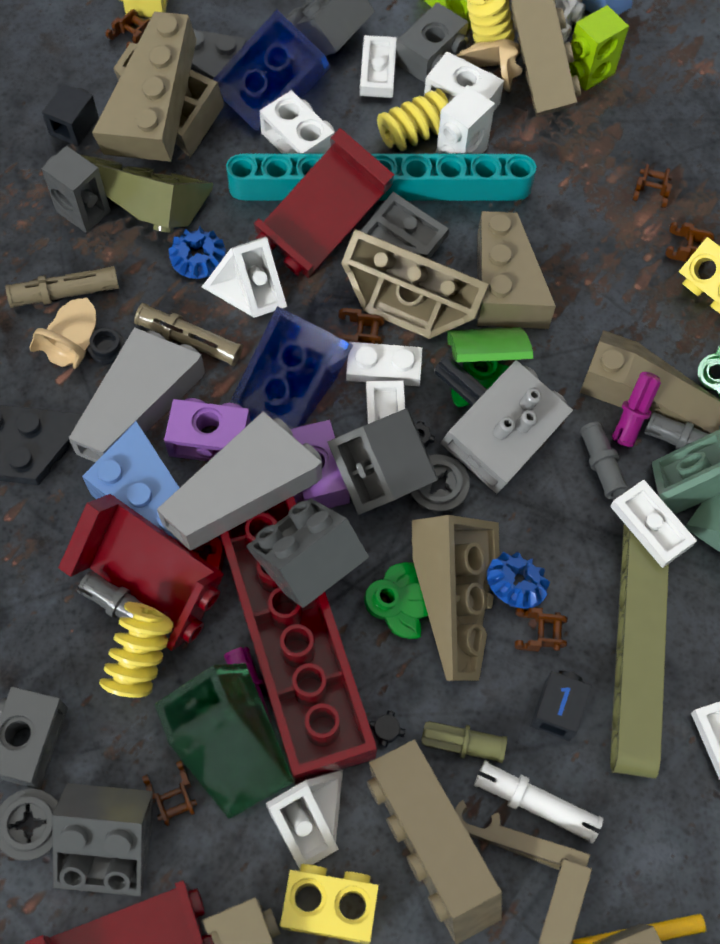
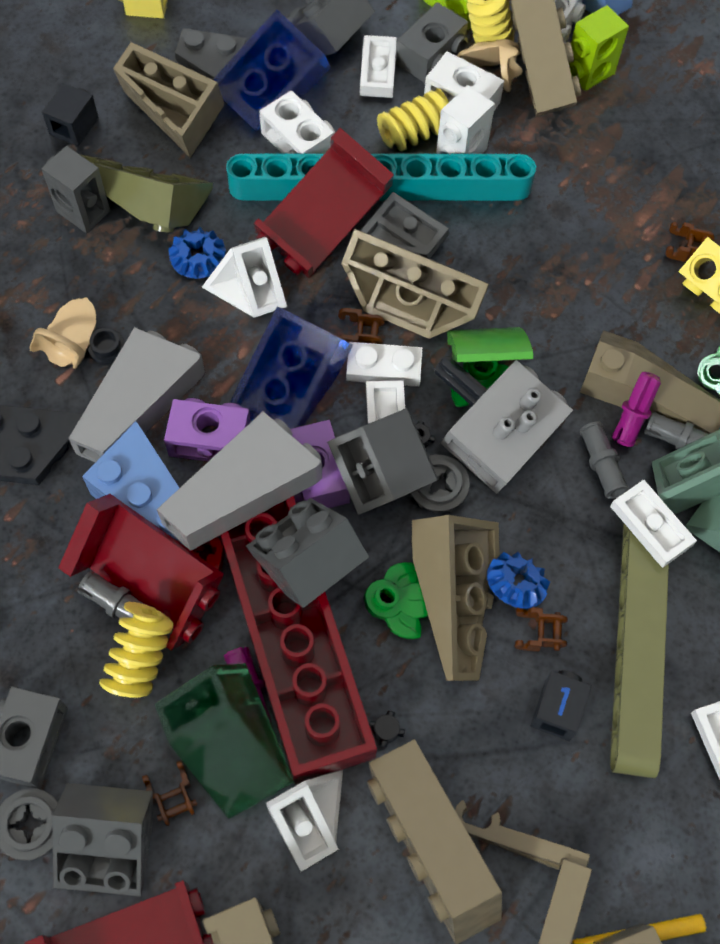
dark tan pin [5,266,119,308] -> none
dark tan wedge [92,12,197,162] -> none
reddish brown piece [105,9,150,48] -> none
dark tan pin [134,303,243,366] -> none
light yellow brick [280,864,379,944] -> none
olive axle [421,721,507,763] -> none
white pin [474,760,603,844] -> none
dark tan wedge [477,211,556,329] -> none
reddish brown piece [632,163,673,208] -> none

